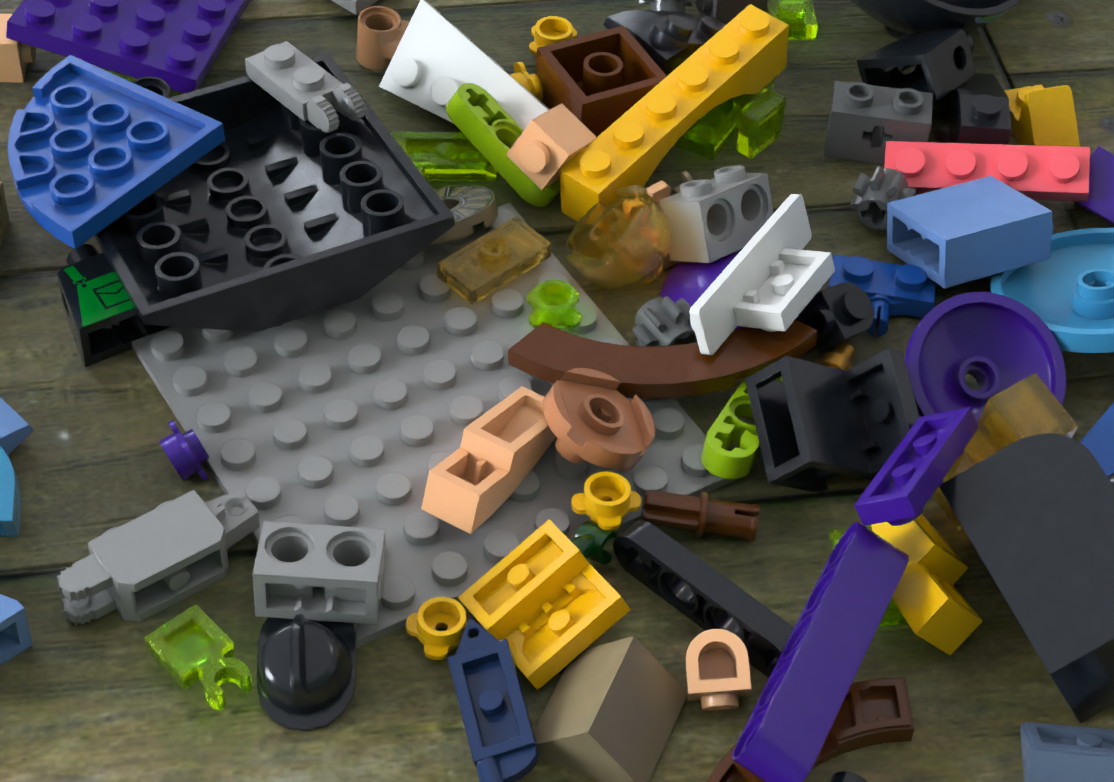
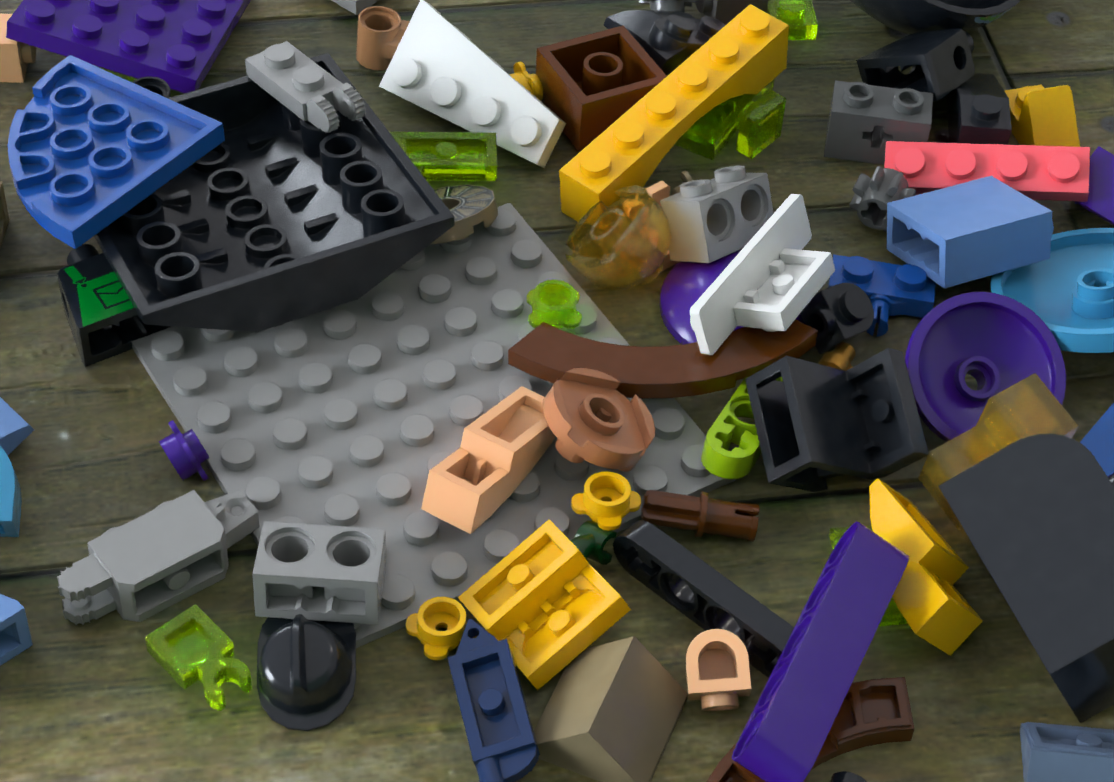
clear yellow plate [437,216,552,305] -> none
lime beam [446,83,560,207] -> none
light nougat brick [506,103,597,190] -> none
yellow plate [529,16,577,56] -> none
dark grey gear [632,296,697,347] -> none
dark purple plate [854,407,979,526] -> none

